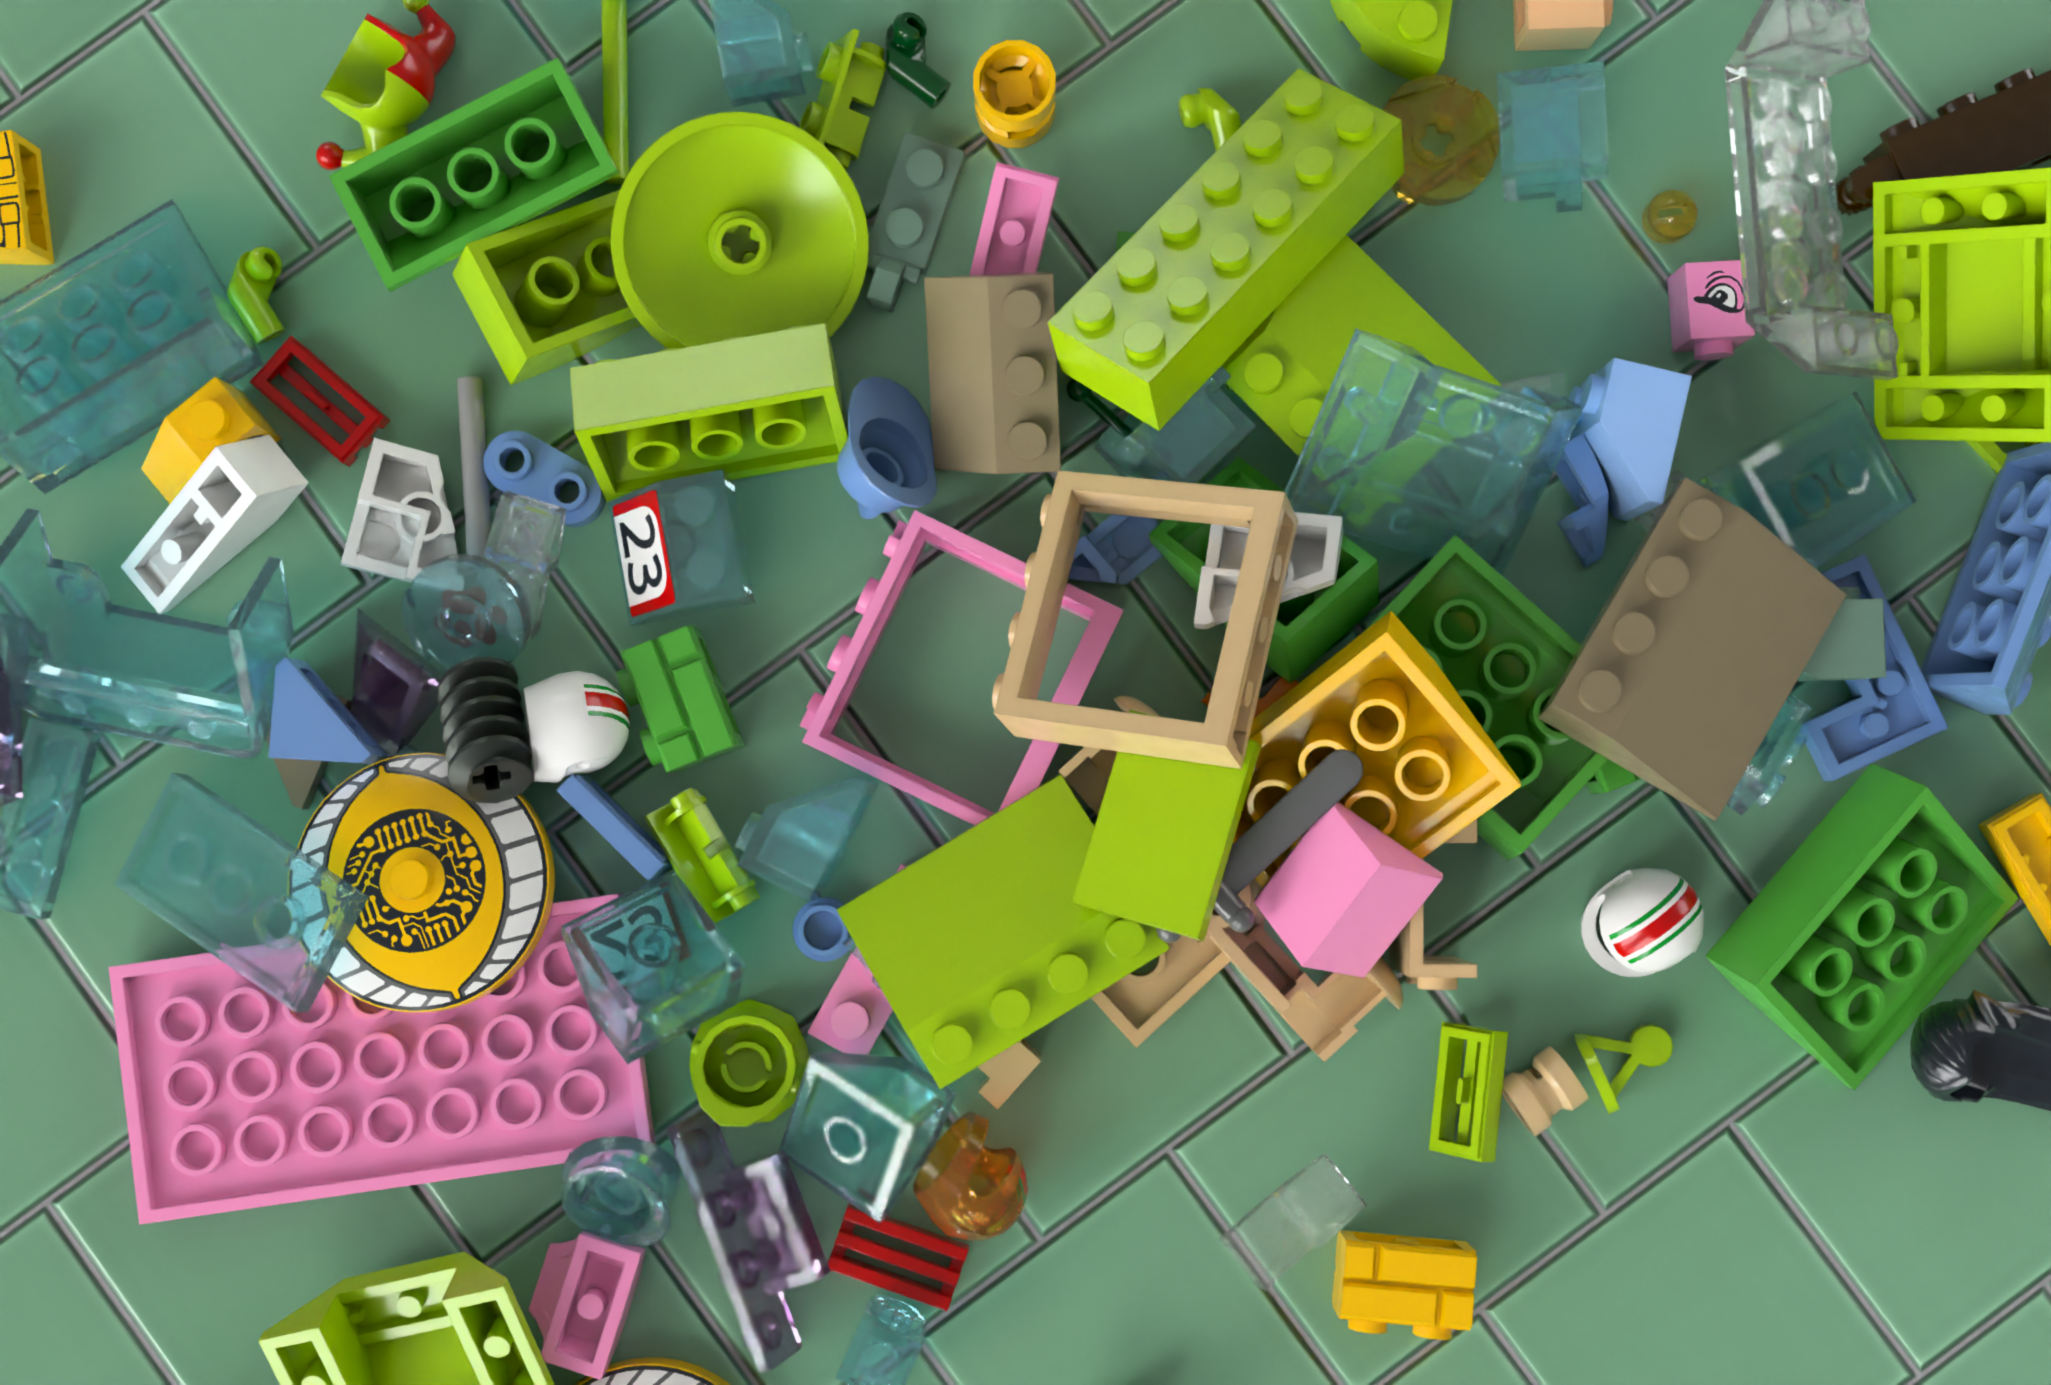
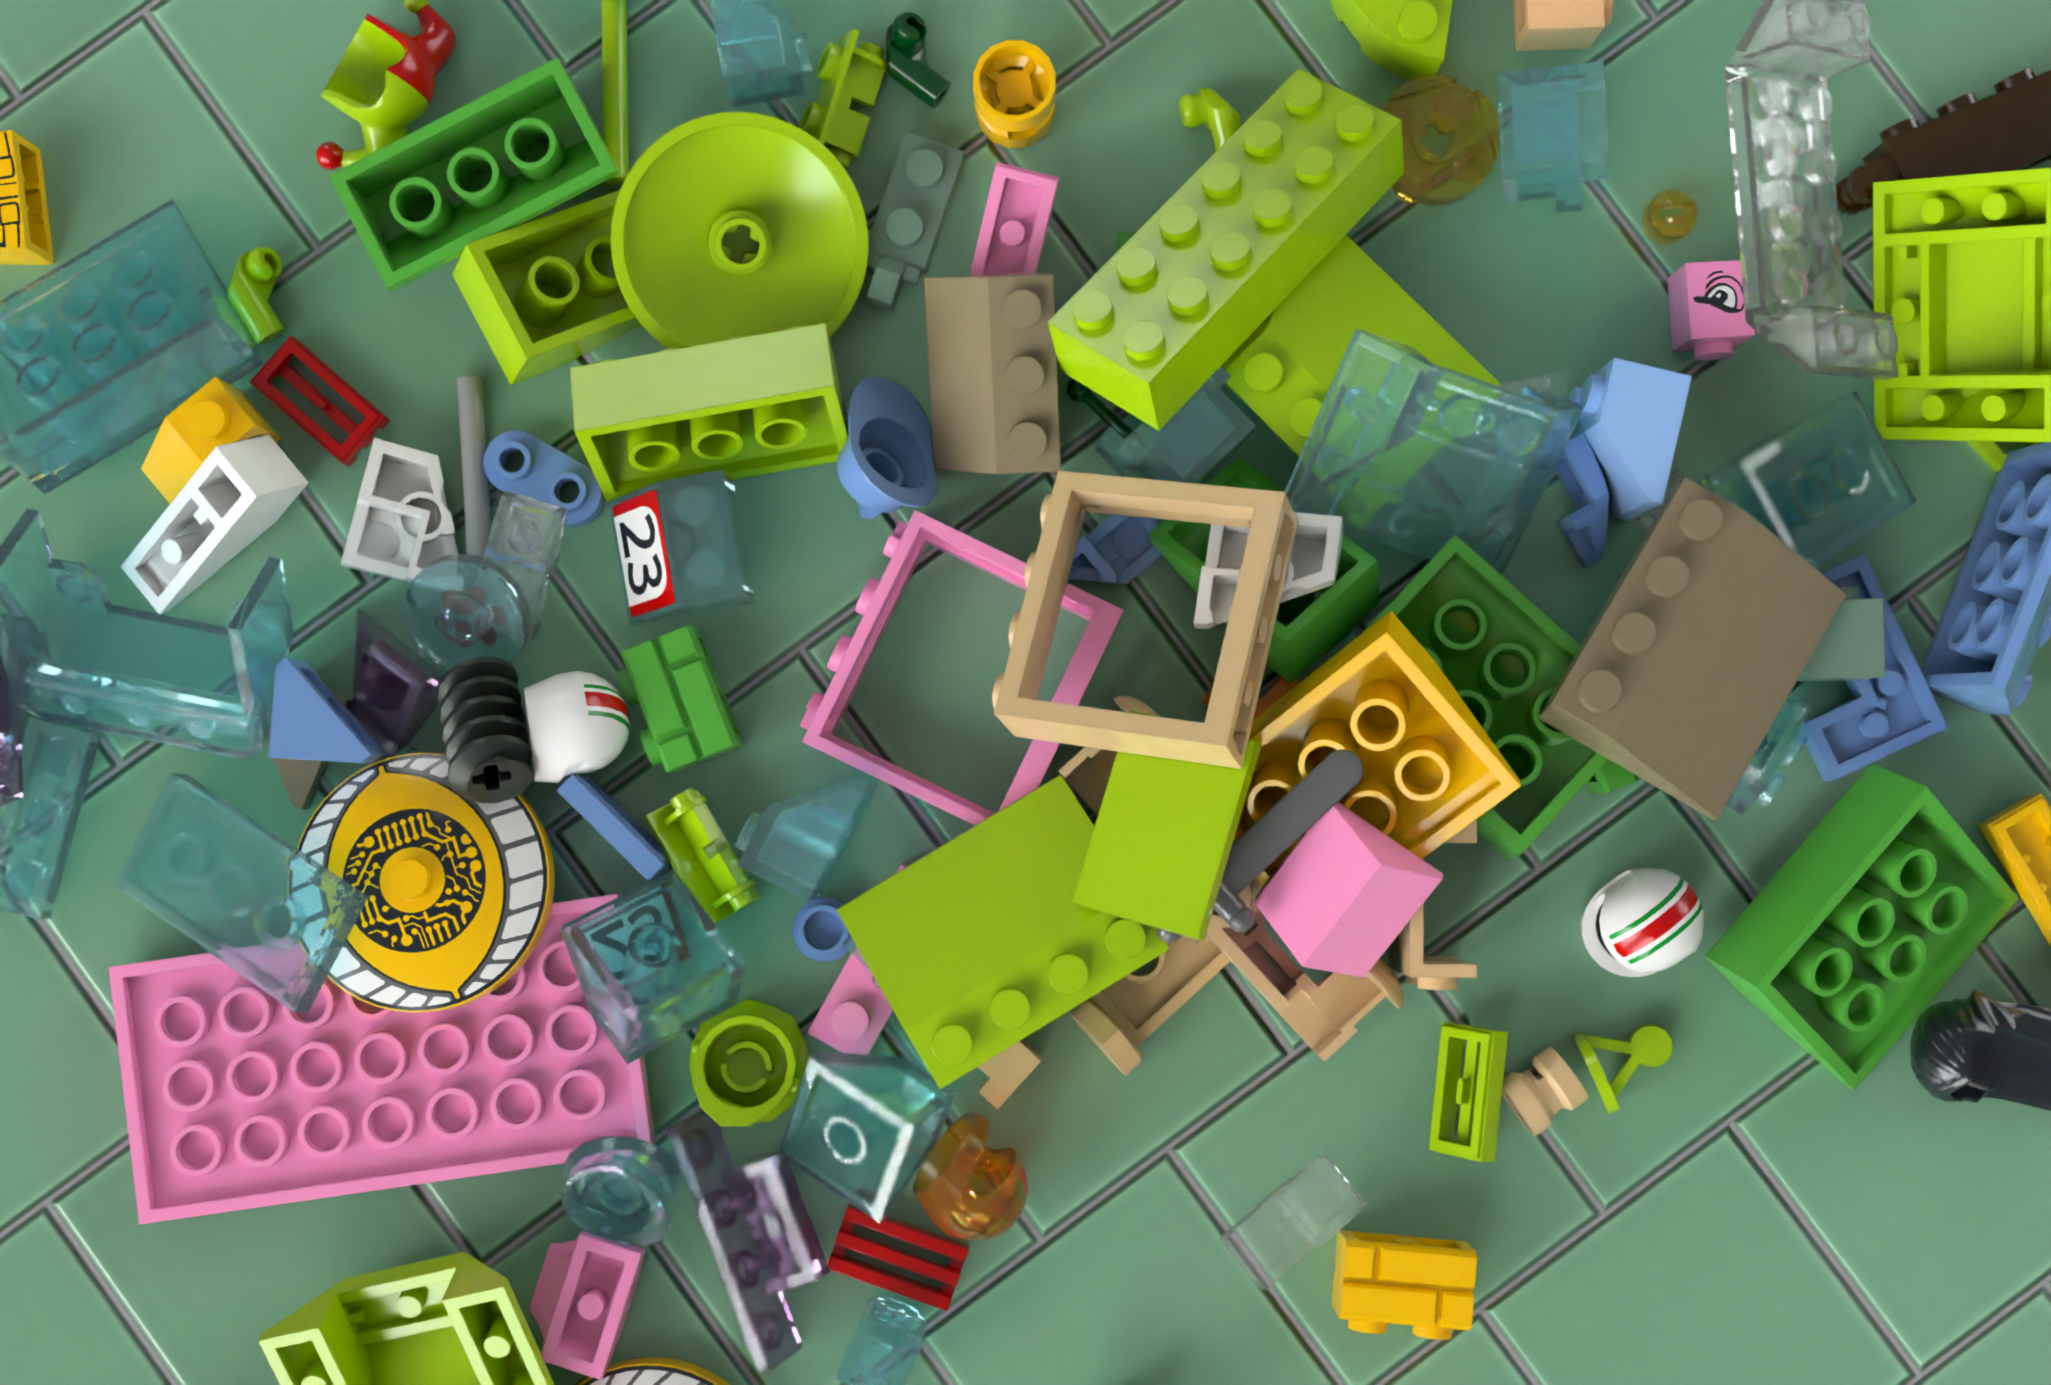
none -> tan tile [1069,999,1143,1076]

